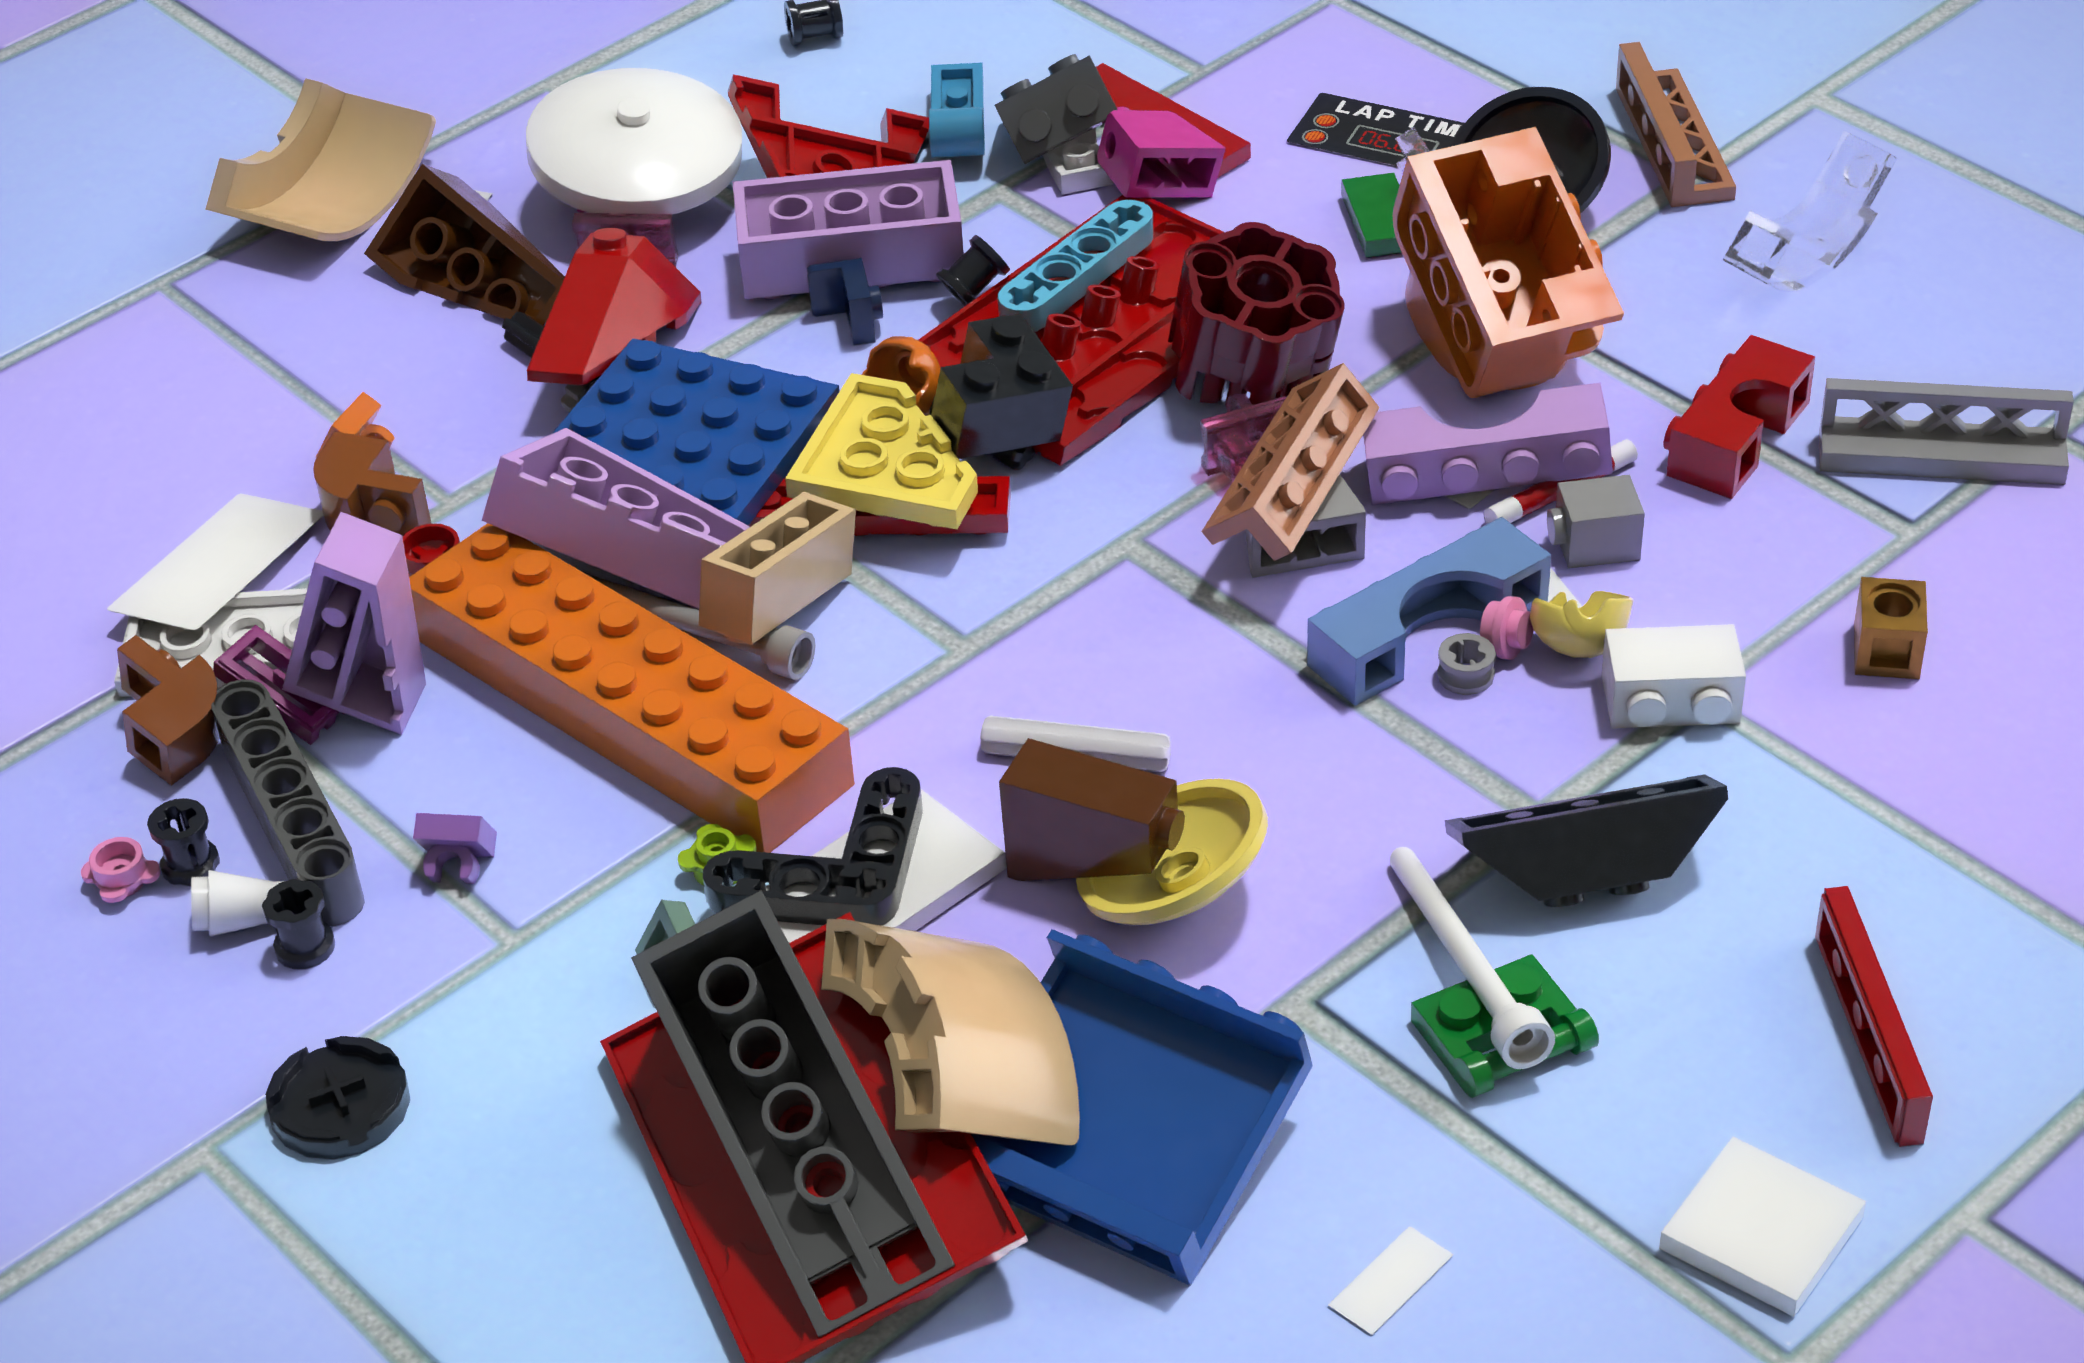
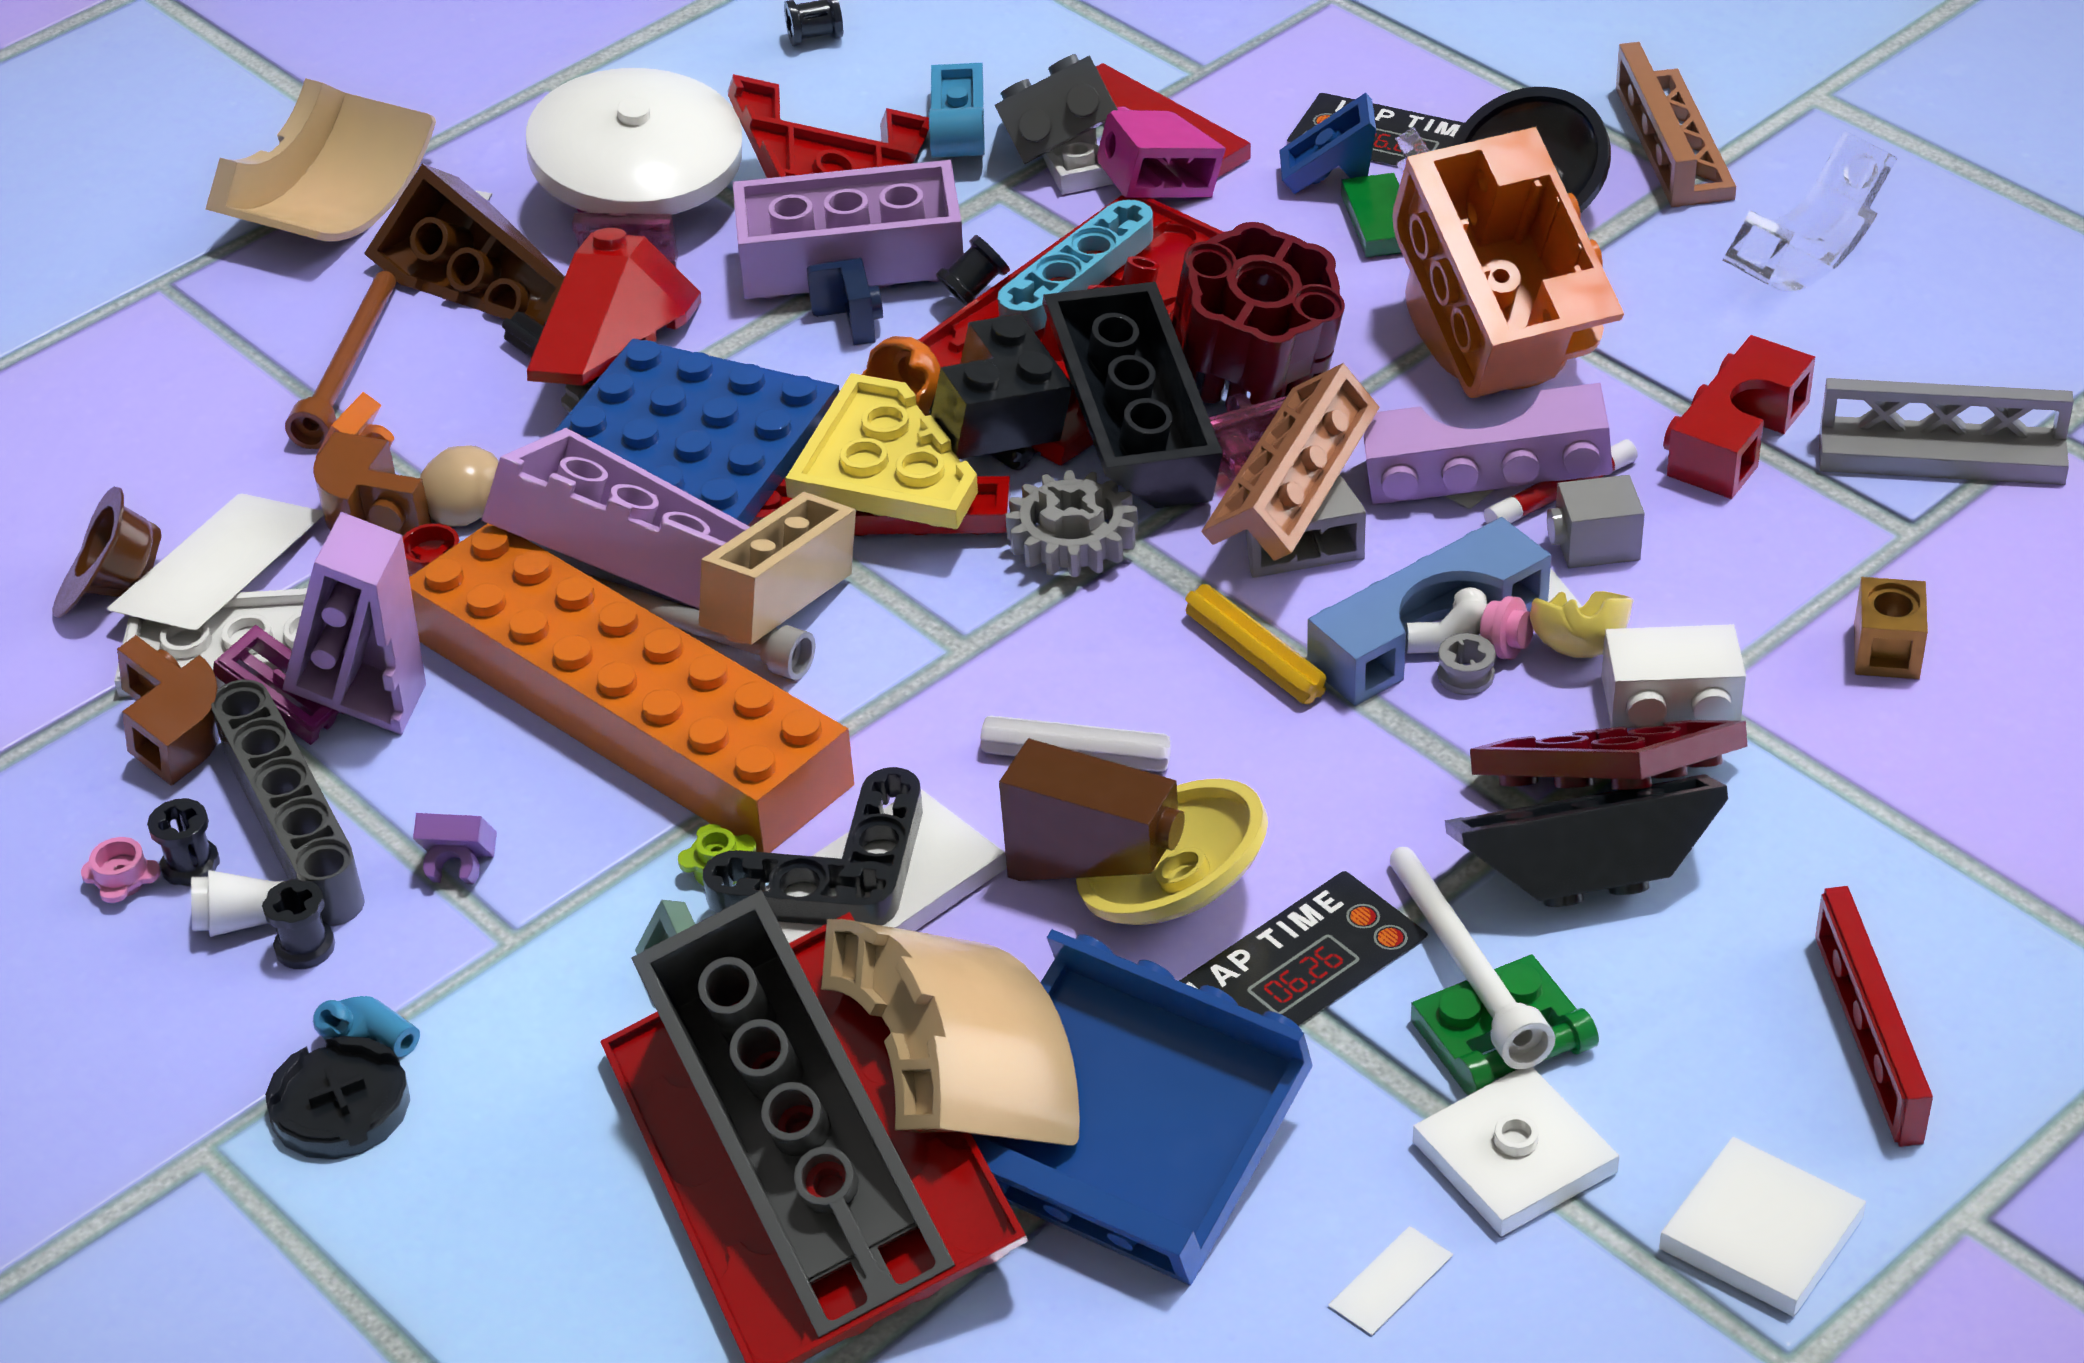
none -> reddish brown piece [52,486,162,618]
none -> dark orange piece [285,271,396,449]
none -> dark azure arm [312,996,420,1057]
none -> tan hair [420,445,499,527]
none -> light grey gear [1006,470,1138,577]
none -> black slope [1042,282,1223,509]
none -> black sticker [1179,871,1428,1026]
none -> yellow axle [1185,584,1326,705]
none -> blue slope [1279,92,1376,194]
none -> white arm [1405,587,1488,654]
none -> white plate [1412,1067,1620,1237]
none -> dark red plate [1470,720,1748,790]

